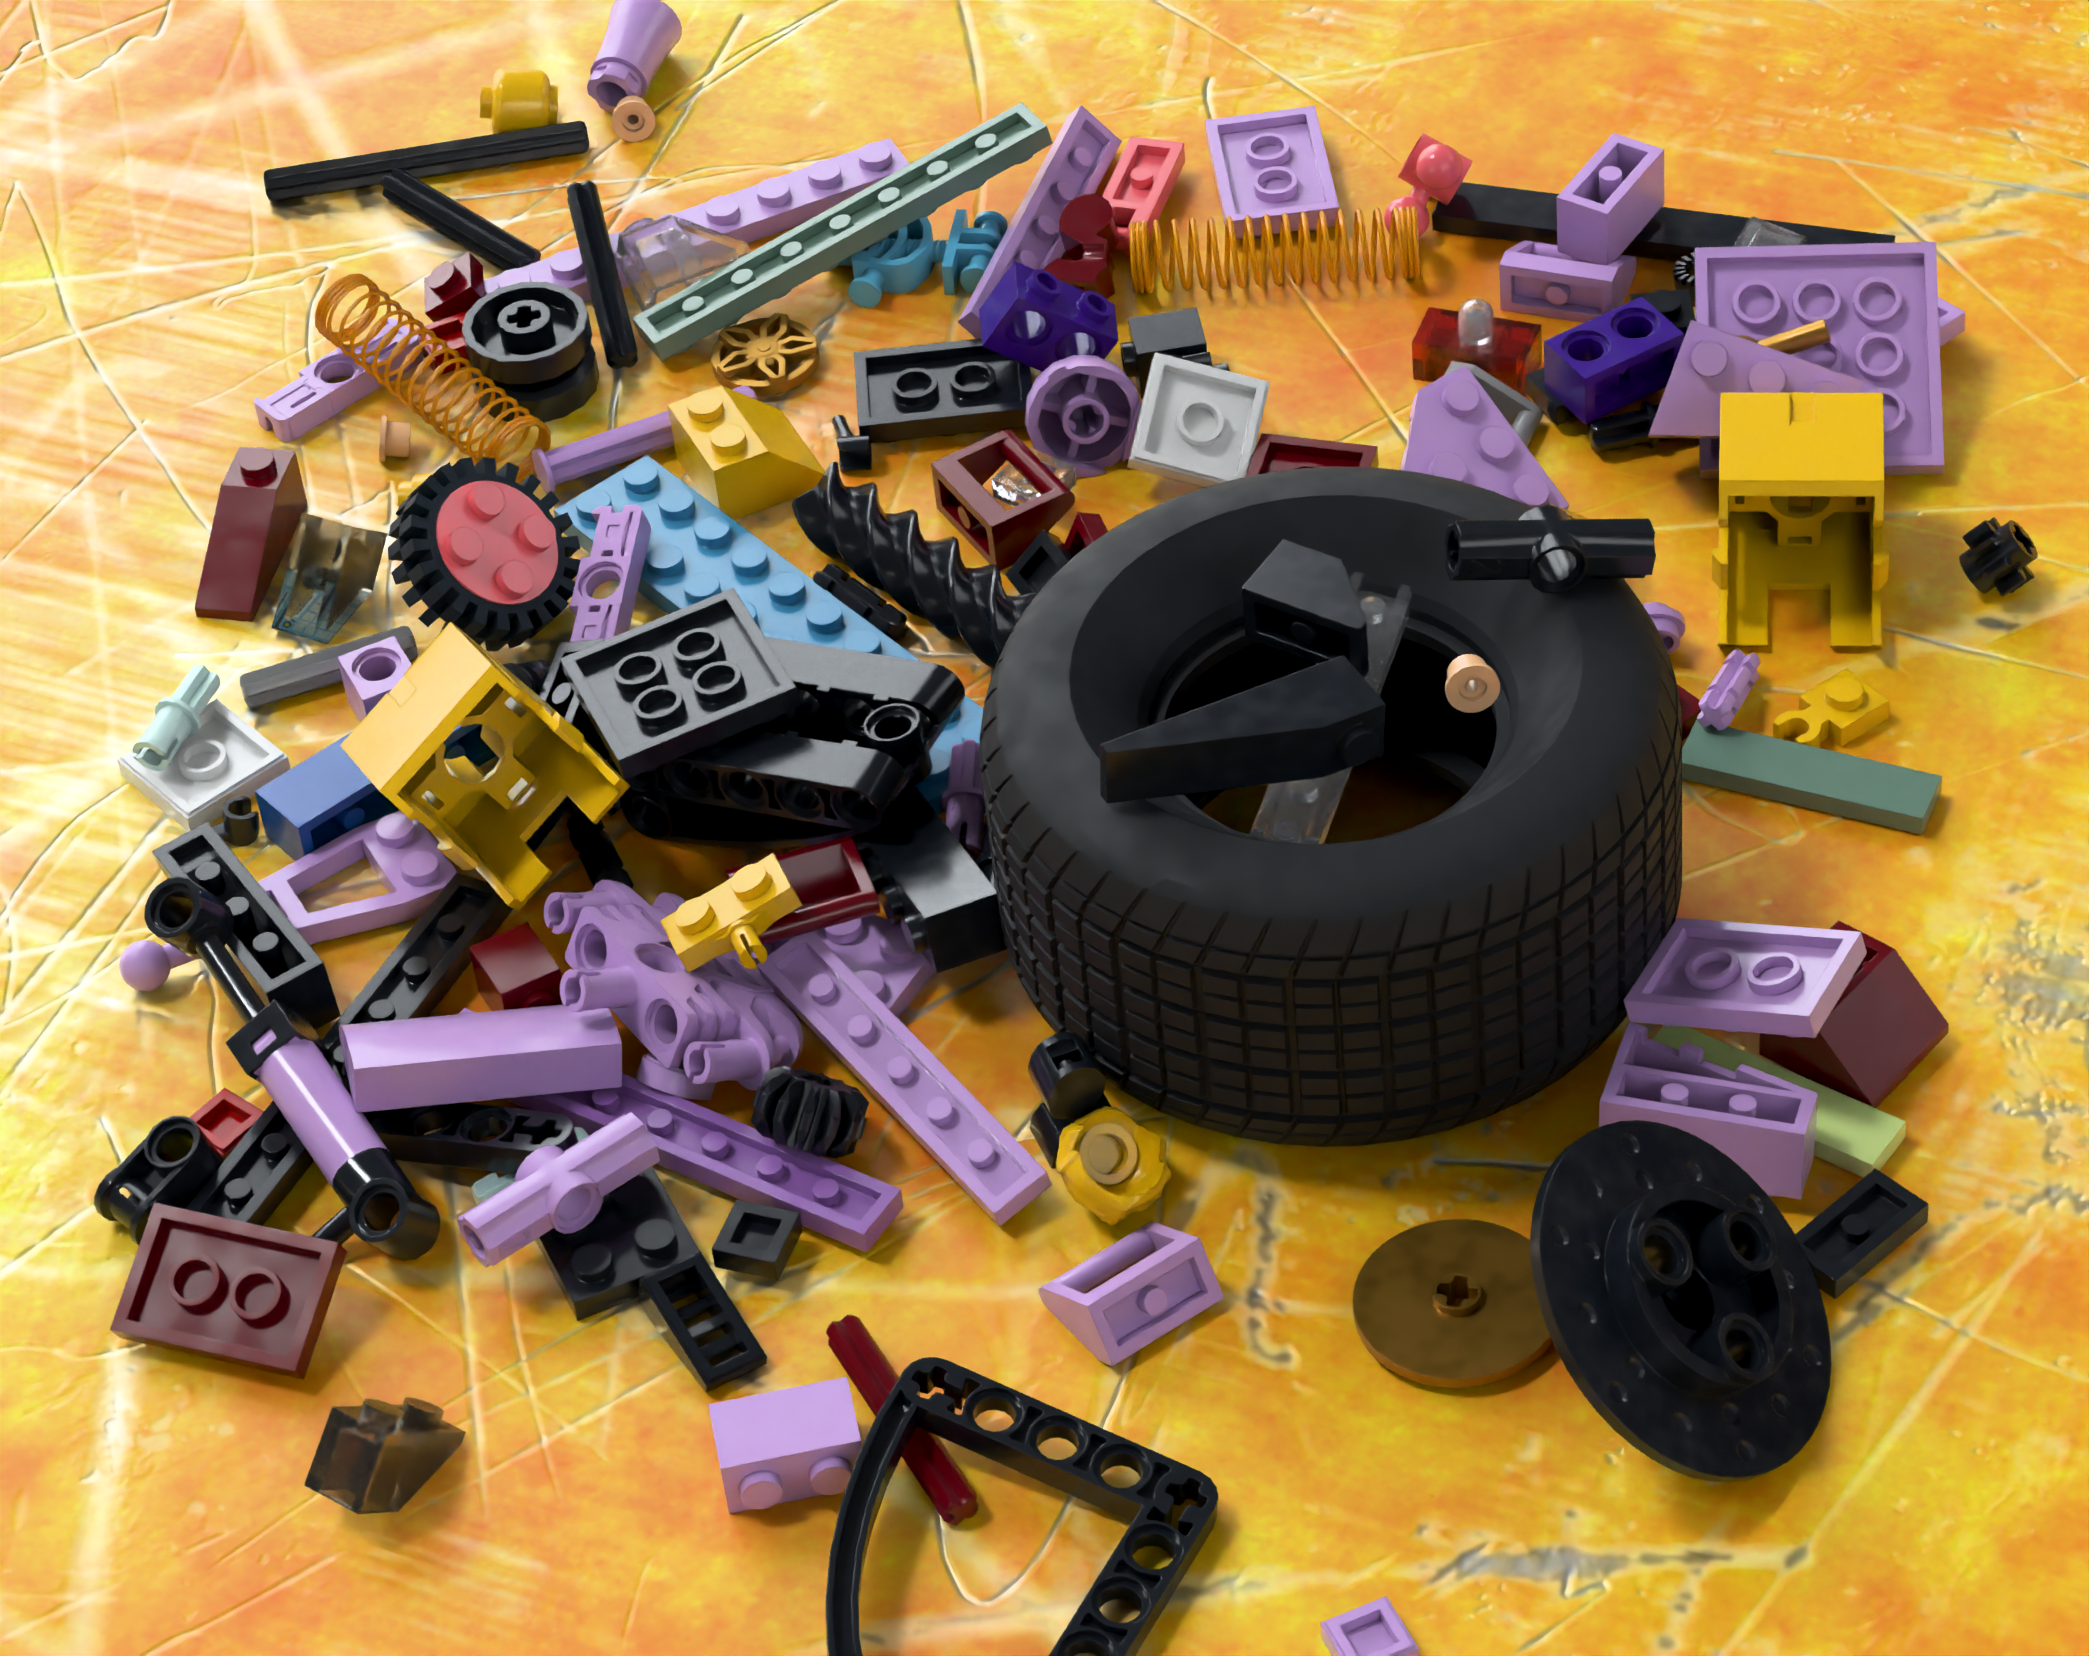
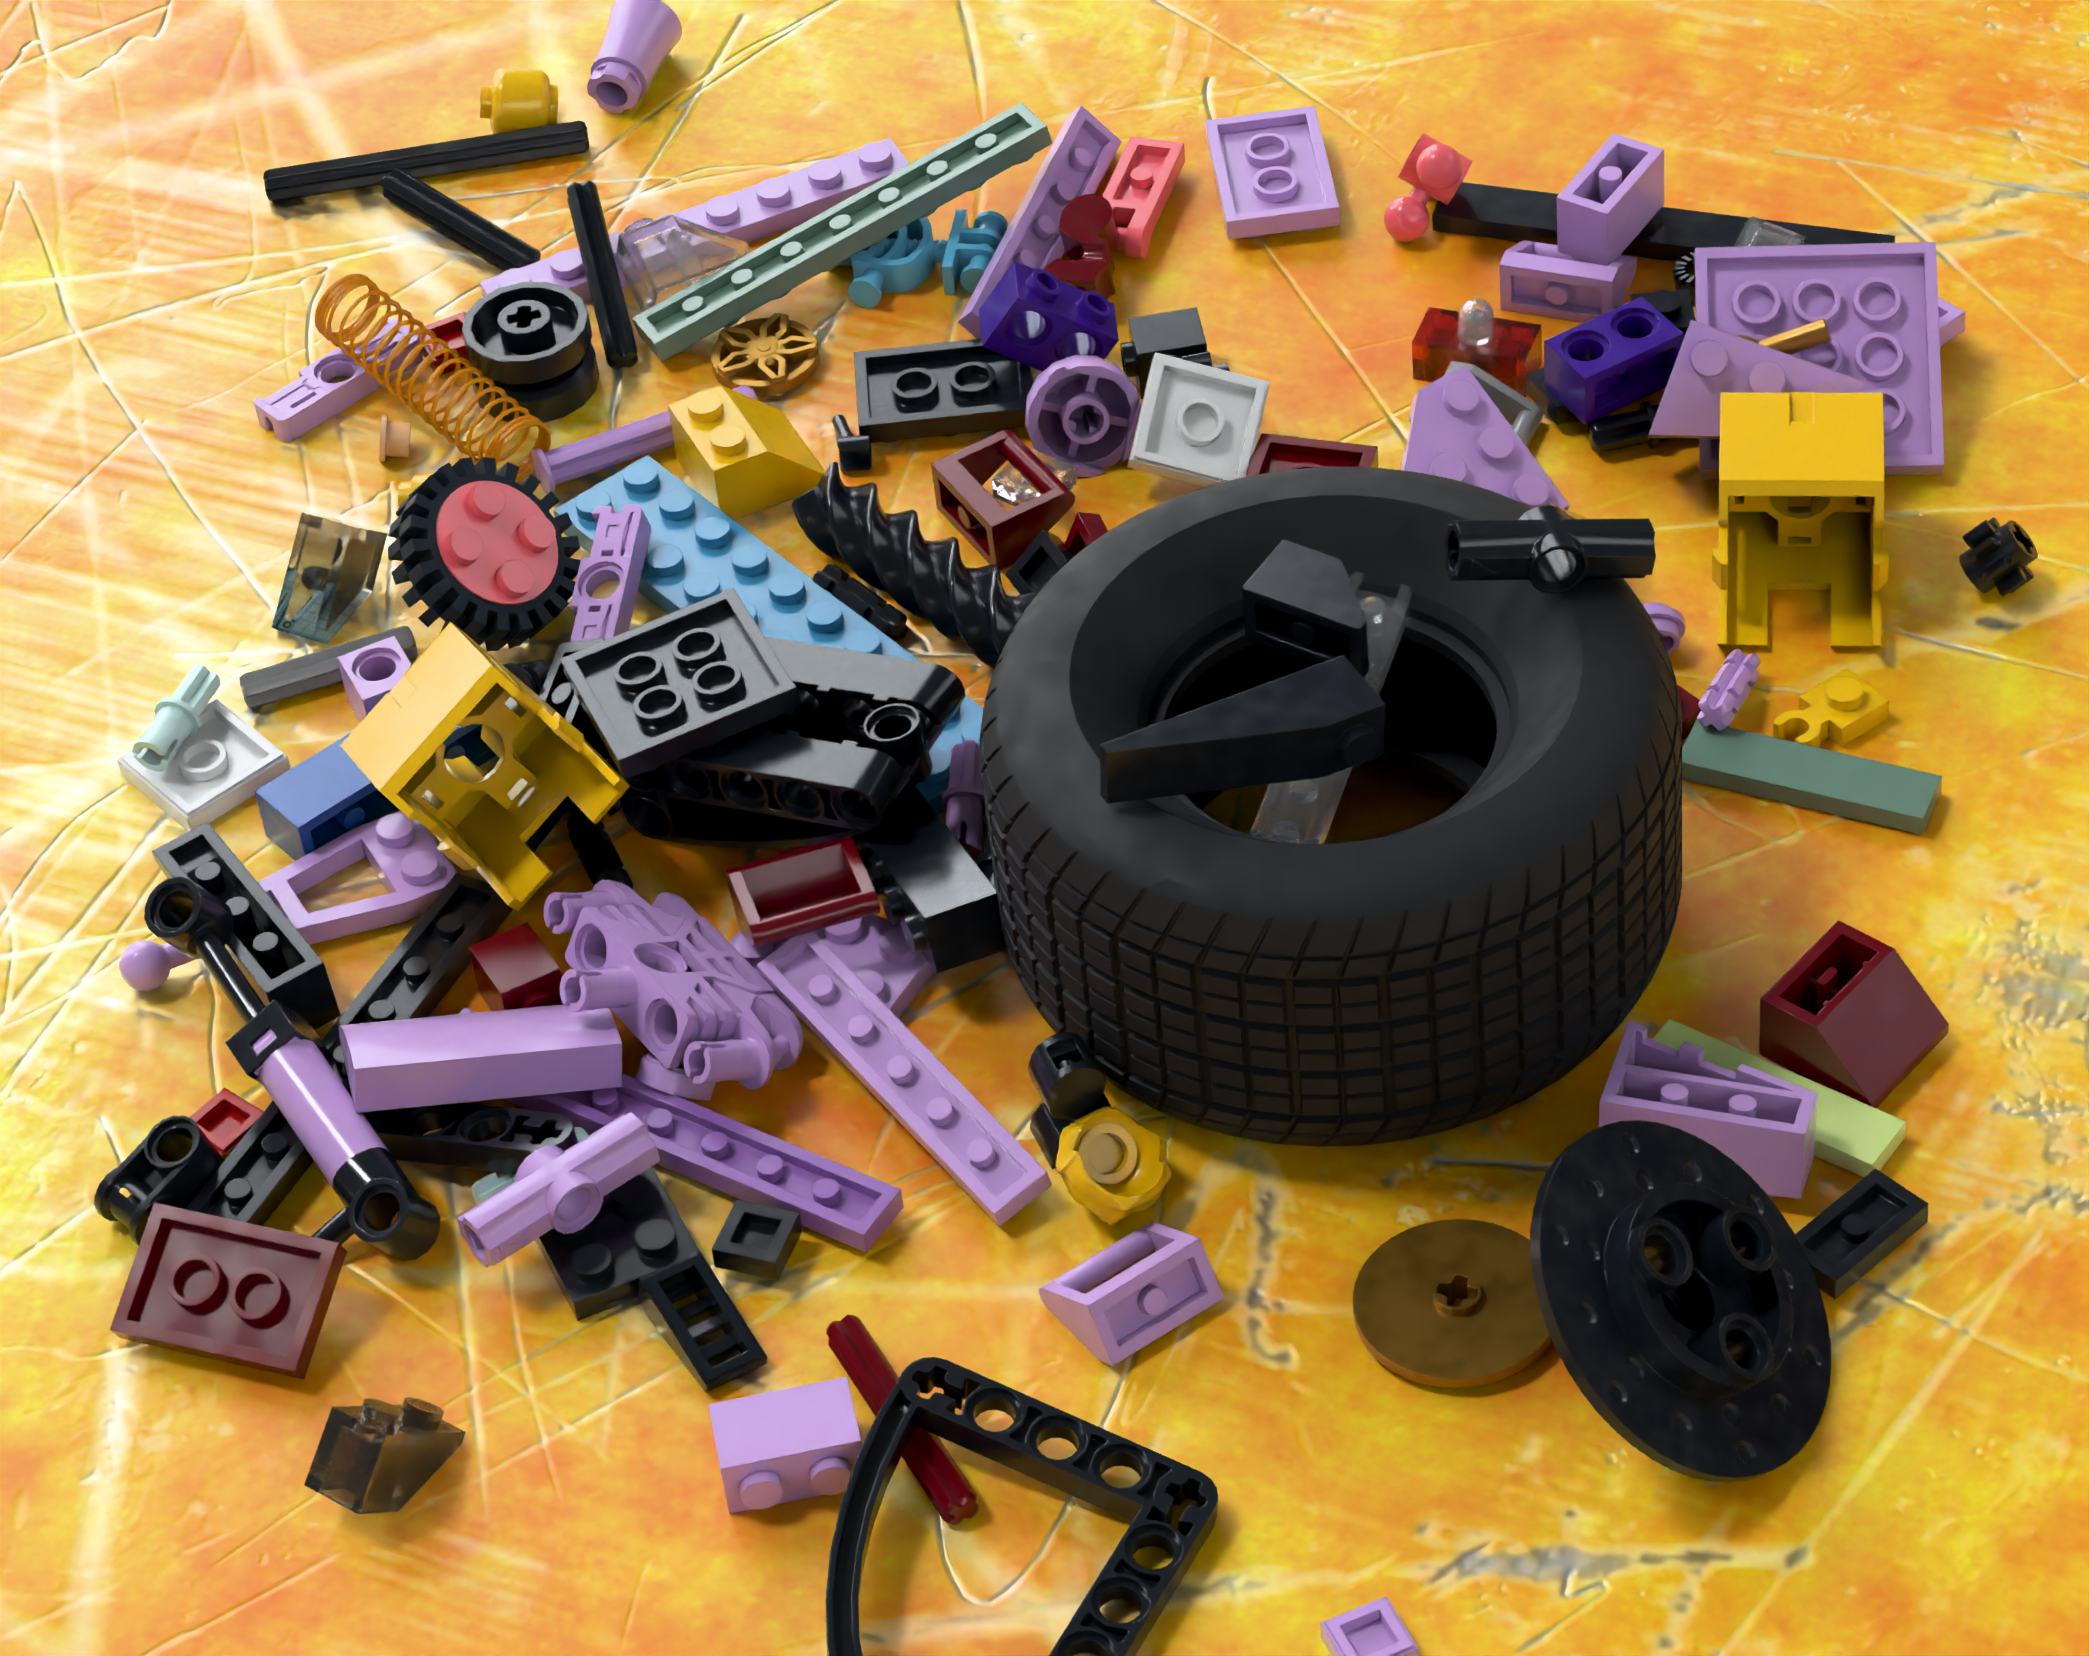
dark red slope [194,447,308,622] -> none
black hand [212,796,260,846] -> none
dark red plate [424,252,484,322] -> none
light nougat piece [611,95,655,142] -> none
yellow plate [660,853,802,973] -> none
black gear [751,1066,869,1159] -> none
light orange piece [1130,205,1420,294] -> none
light nougat piece [1445,654,1500,713] -> none
lavender plate [1624,918,1867,1038] -> none

